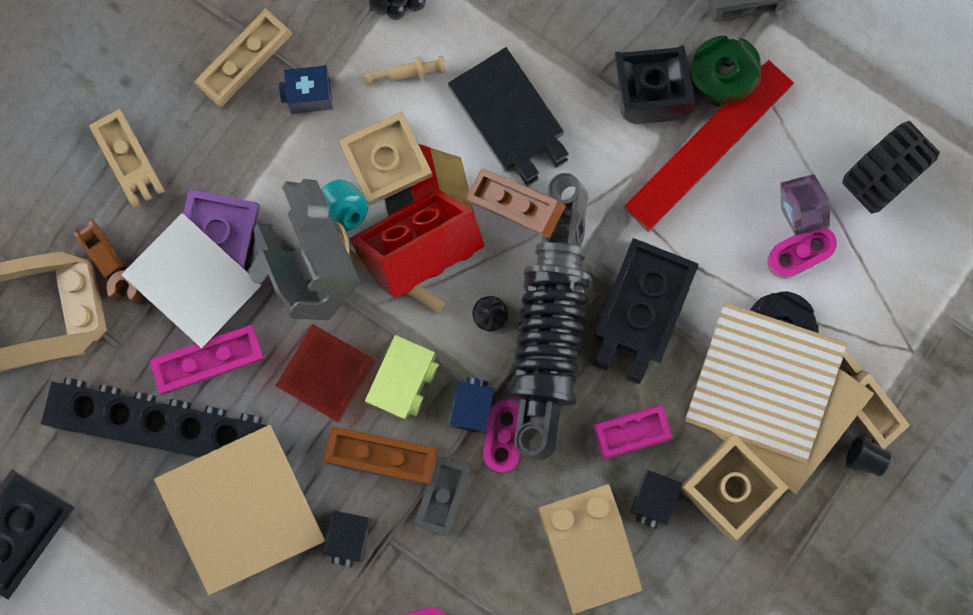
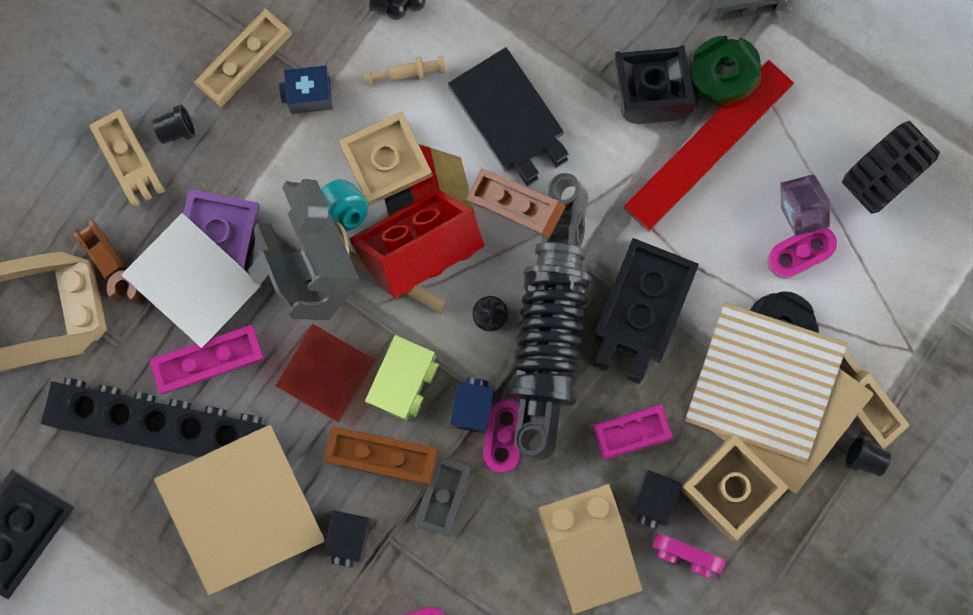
none -> black piece [152,104,195,144]
none -> dark pink plate [652,533,726,579]

